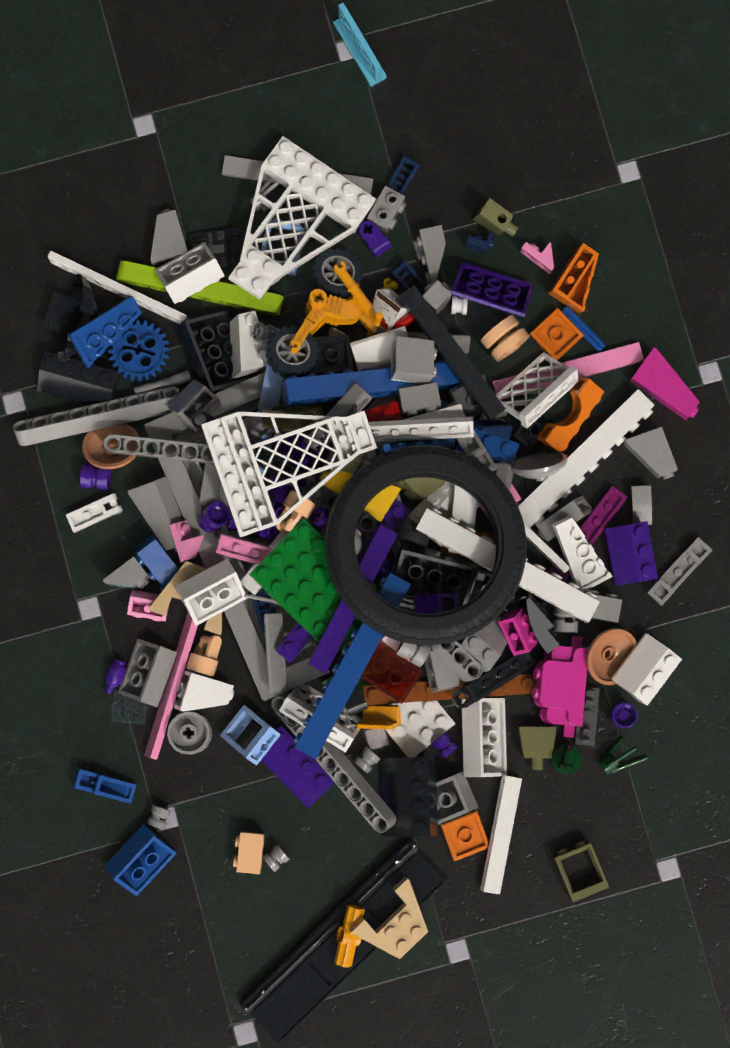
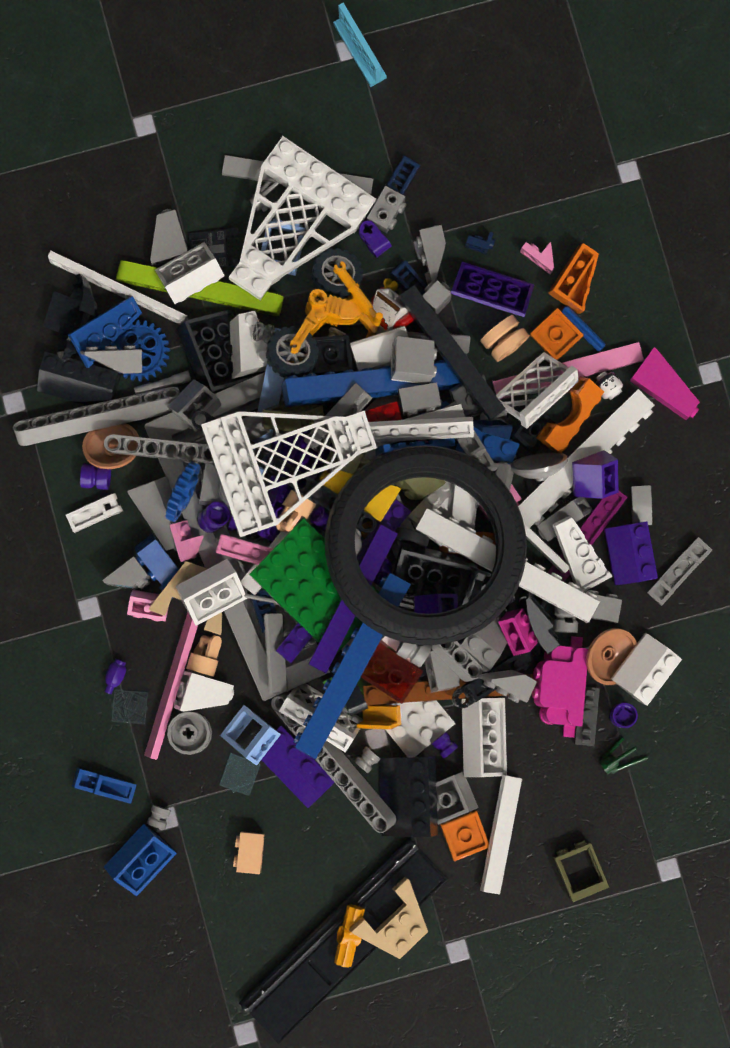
light grey slope [118,638,177,707] -> none
light grey wheel [263,844,290,872] -> none
white wheel [451,295,468,315] -> none
olive torso [473,198,519,237] -> none
olive torso [518,727,556,770] -> none
dark green piece [551,745,582,774] -> none
light grey slope [623,427,678,480] -> none
none -> light grey slope [80,345,142,374]
none -> blue gear [165,461,201,522]
none -> clear light blue piece [219,753,261,796]
none -> light grey slope [478,670,537,703]
none -> dark purple slope [572,450,619,499]
none -> white head [595,371,623,400]

